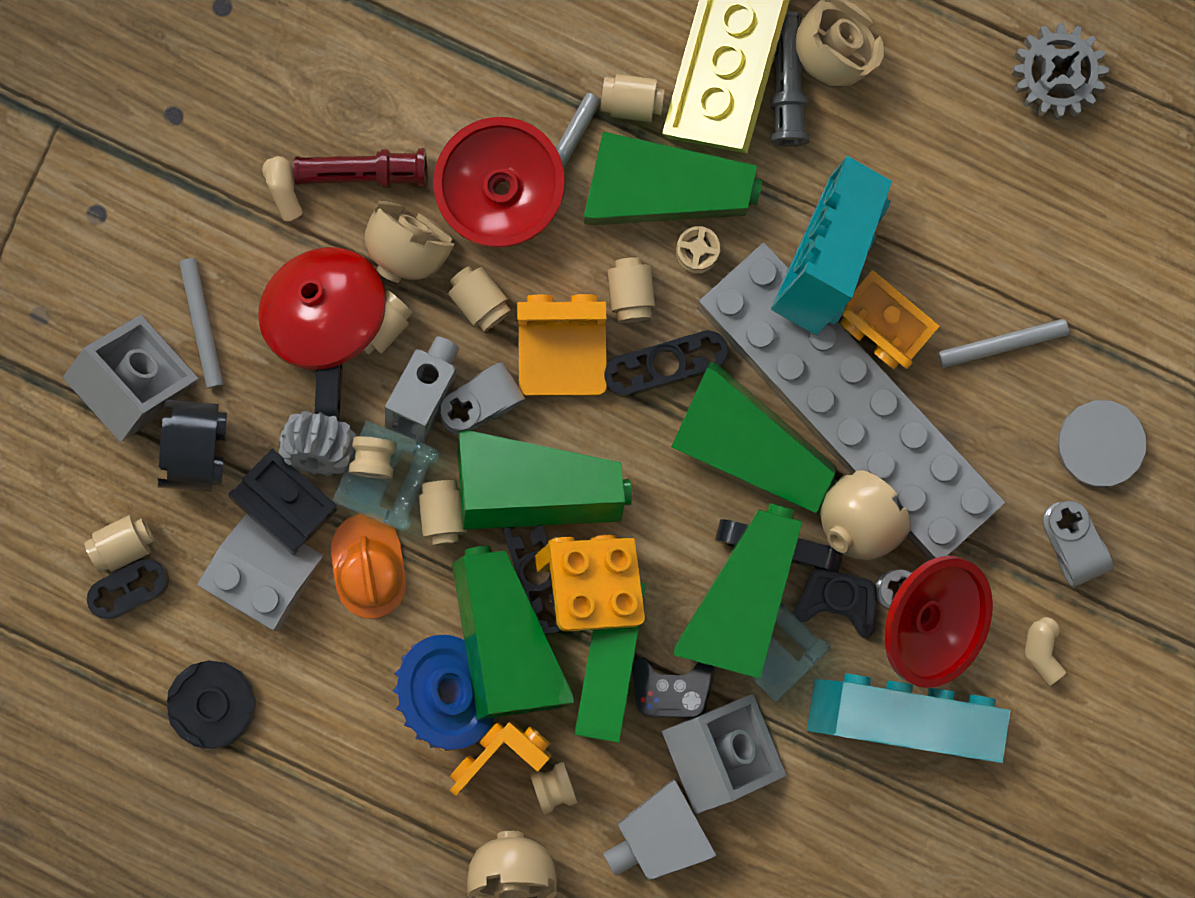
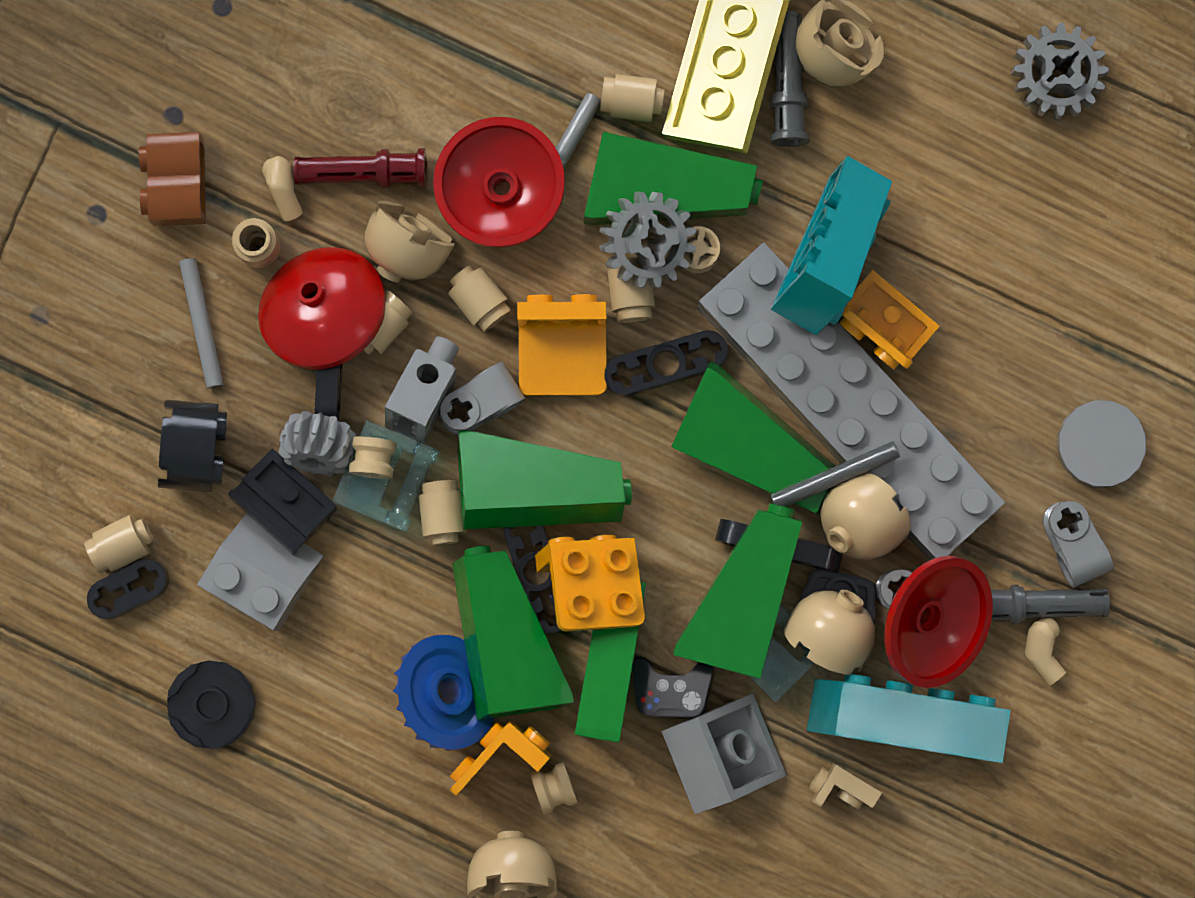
light grey slope [62,315,199,442] -> none
orange piece [331,514,406,619] -> none
light grey torso [603,779,716,880] -> none
light grey bar [938,319,1069,369] -> none
none -> dark orange brick [139,132,206,226]
none -> tan brick [232,218,281,268]
none -> light grey gear [599,191,696,288]
none -> dark grey bar [771,441,901,507]
none -> tan cylinder [783,590,875,675]
none -> tan bracket [809,763,882,810]
none -> dark grey pin [991,585,1110,625]

